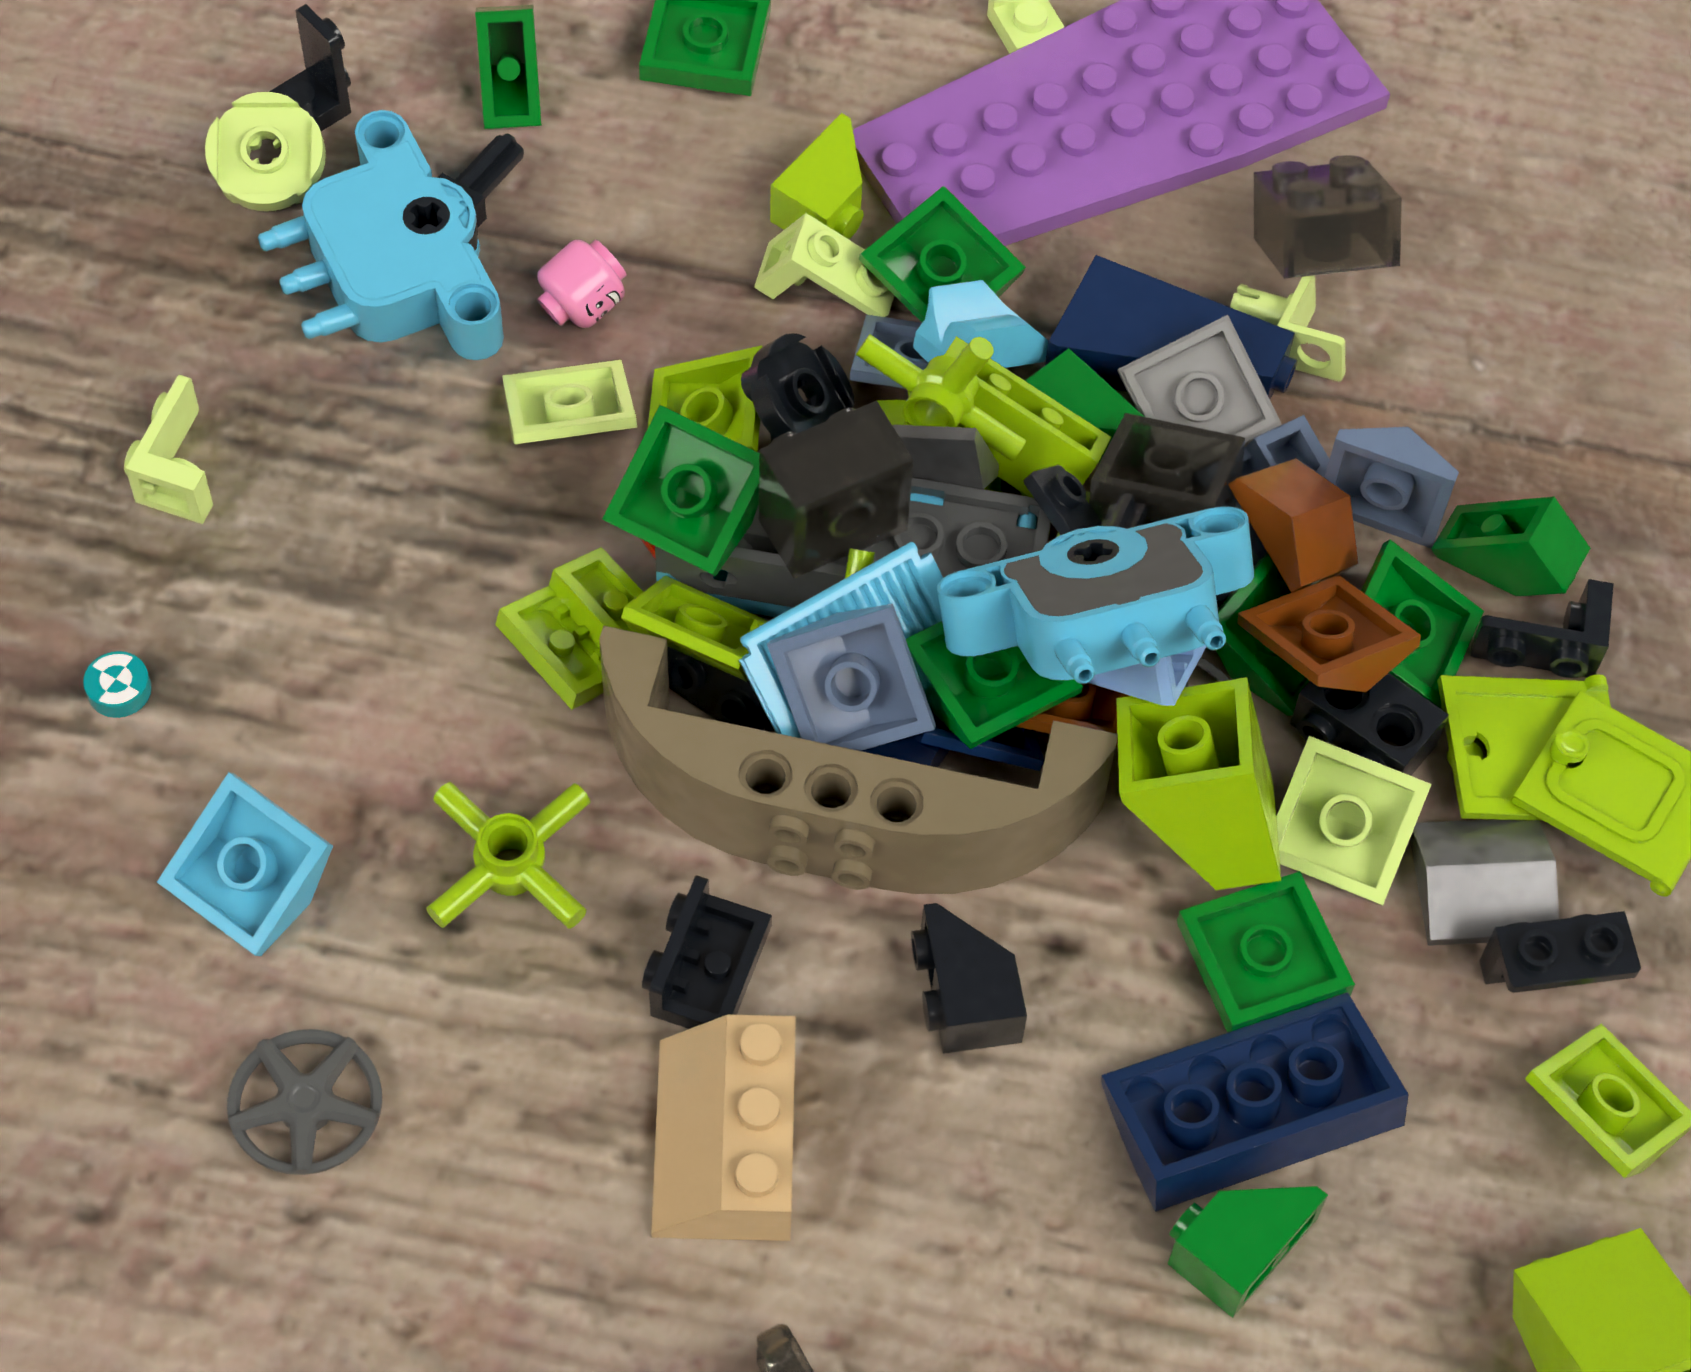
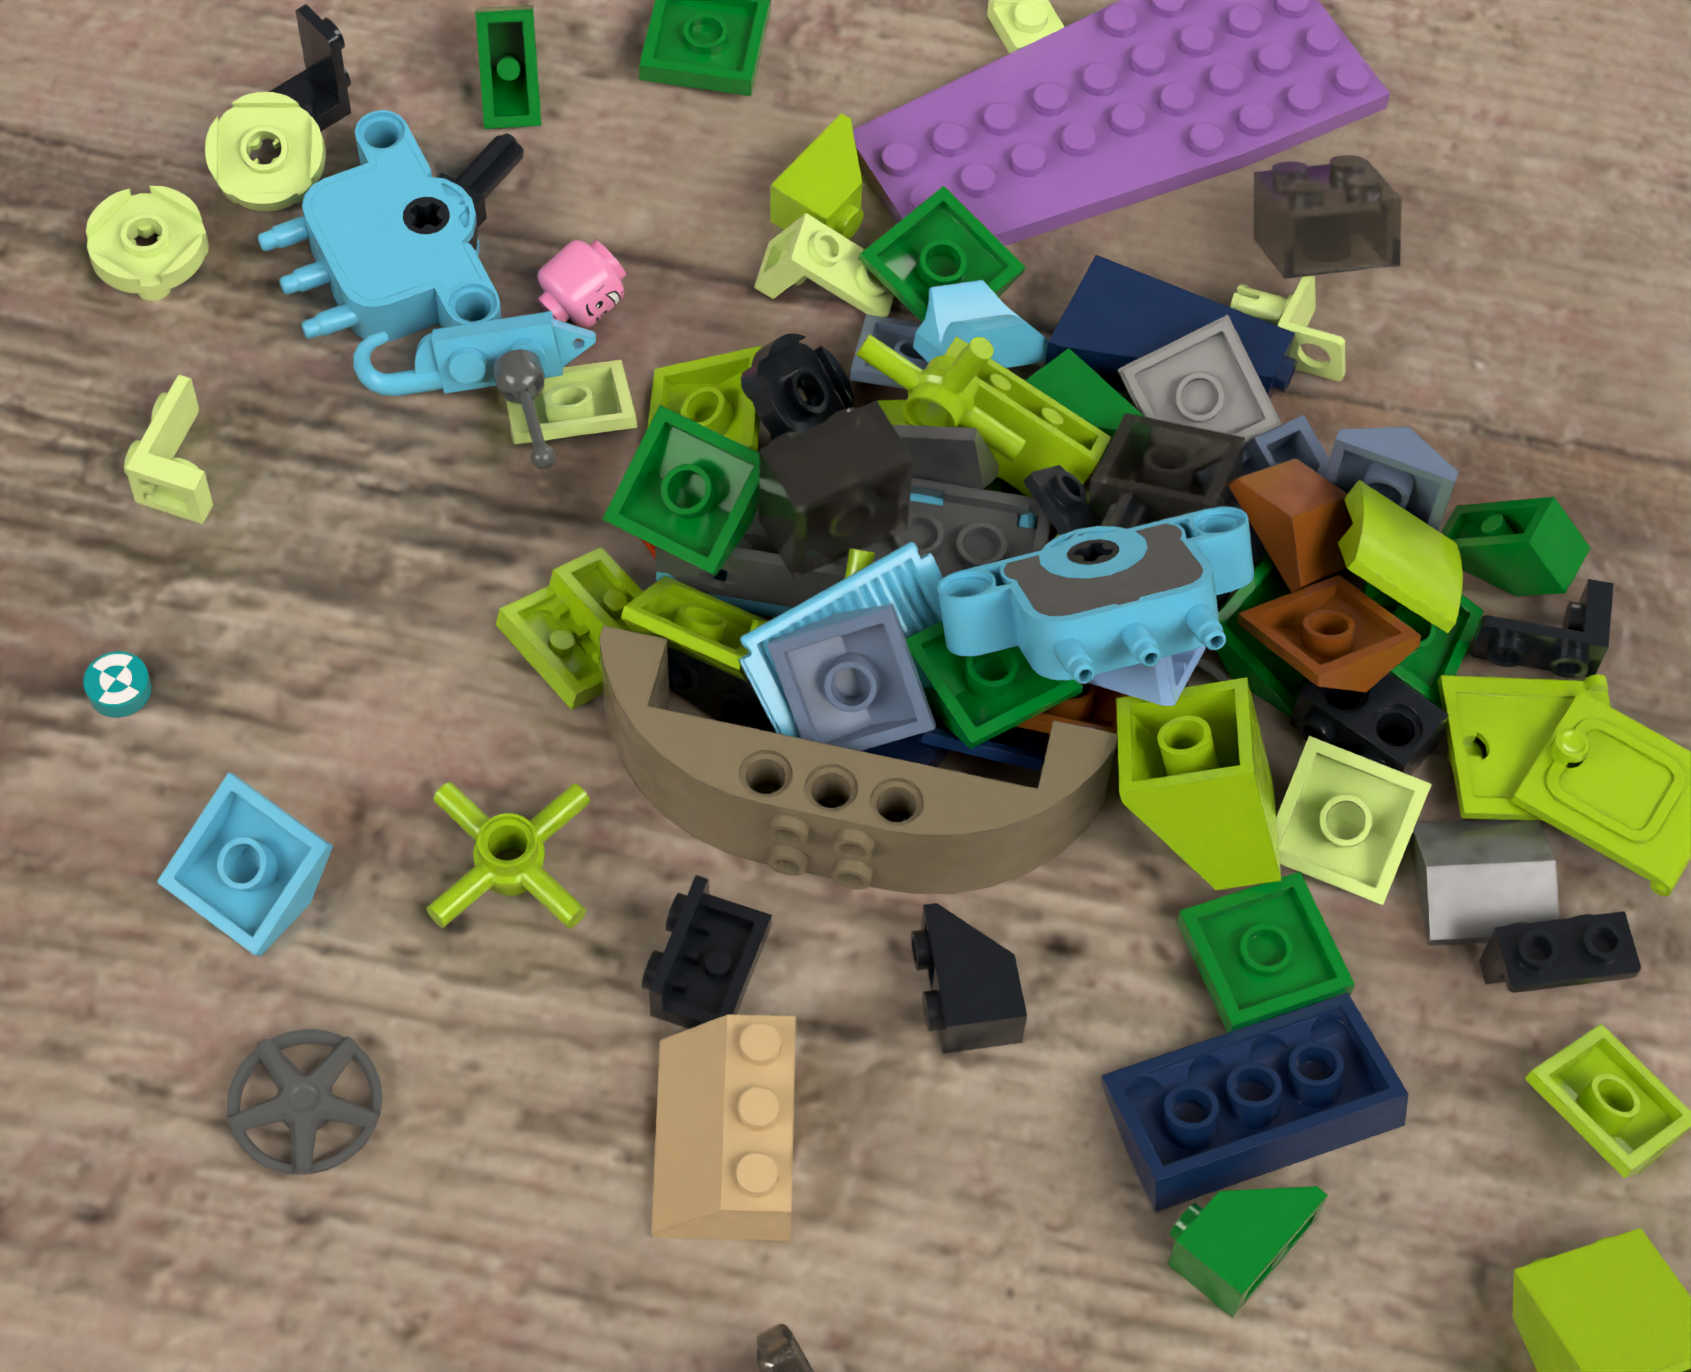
none -> yellowish green plate [86,186,209,301]
none -> medium azure plate [353,311,596,396]
none -> dark grey hinge [493,349,556,470]
none -> lime slope [1338,480,1463,633]

